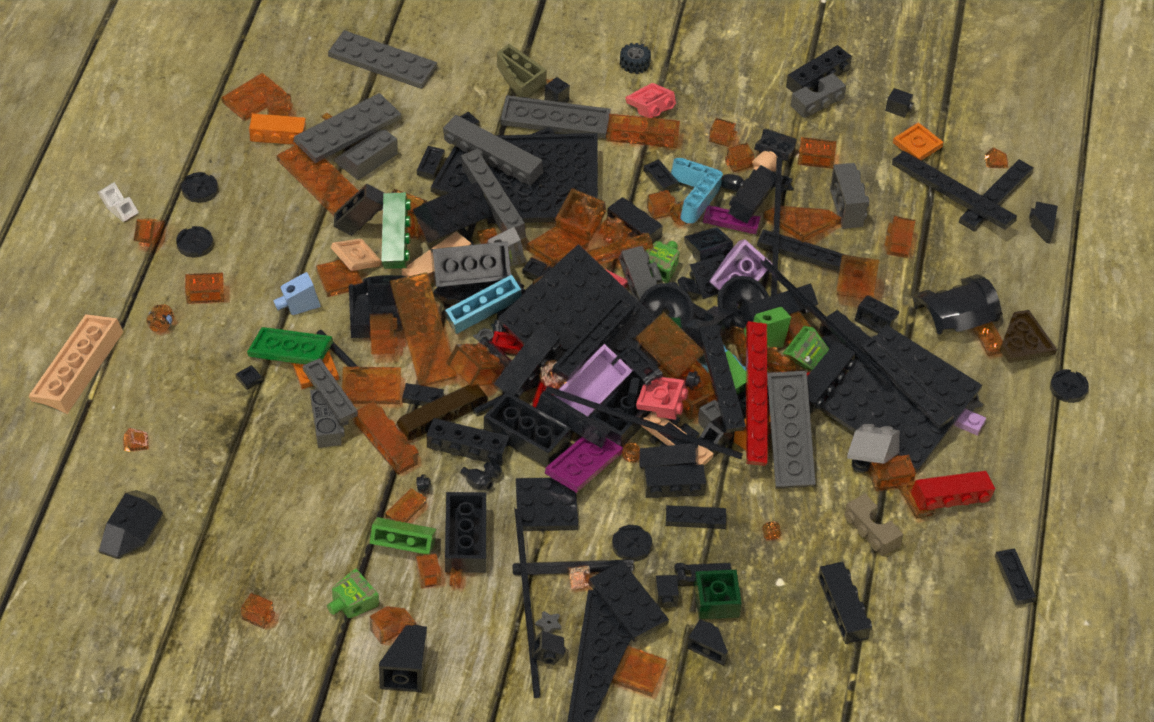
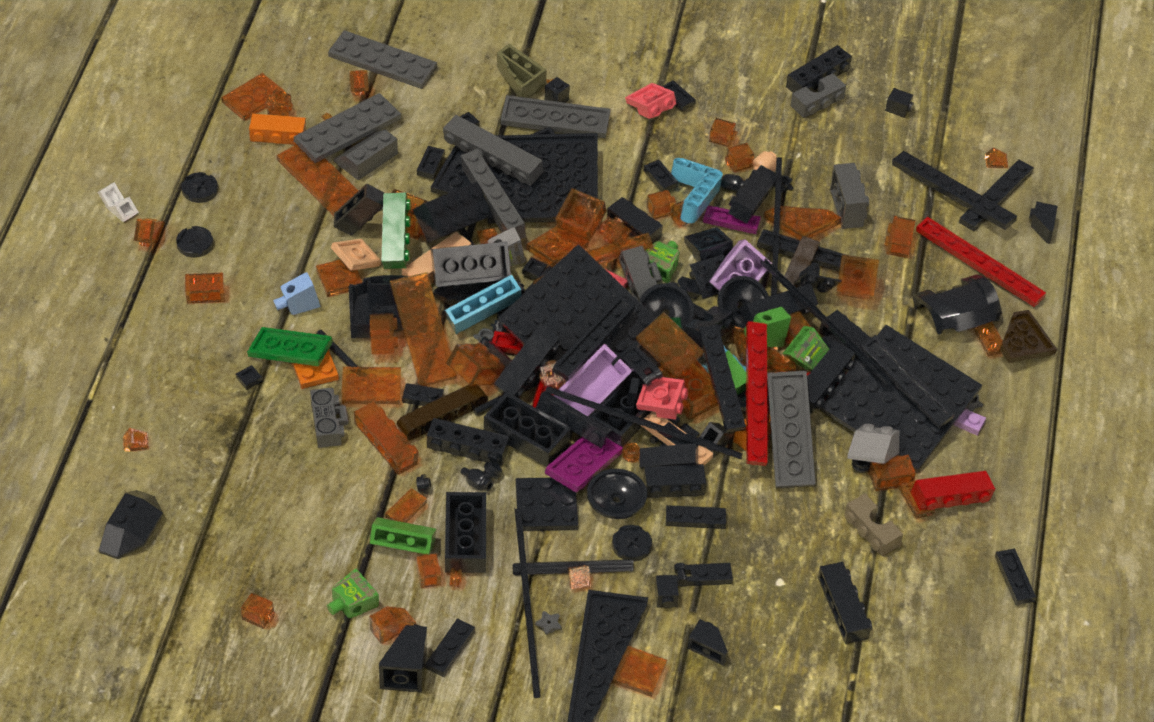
light nougat arch [29,314,123,414] -> none
clear orange head [146,304,175,333] -> none
dark grey plate [303,358,358,424] -> none
black brick [532,631,566,665] -> none
black plate [588,561,669,642] -> none
clear orange brick [607,114,680,148] -> none
black wheel [620,43,651,74] -> none
black plate [685,371,700,390] -> none
dark green brick [694,569,742,619] -> none
dark grey panel [698,400,724,429] -> none
black bracket [754,128,797,161] -> none
clear orange bush [762,521,782,540] -> none
clear orange brick [797,137,836,169] -> none
black bracket [854,295,899,333] -> none
orange plate [893,122,944,161] -> none
black tile [1050,369,1089,403] -> none
none -> clear orange slope [348,70,369,96]
none -> black plate [425,618,475,677]
none -> black dish [587,469,647,519]
none -> black plate [661,80,696,111]
none -> dark brown tile [781,236,820,288]
none -> black hinge [793,263,842,293]
none -> red plate [916,217,1046,307]

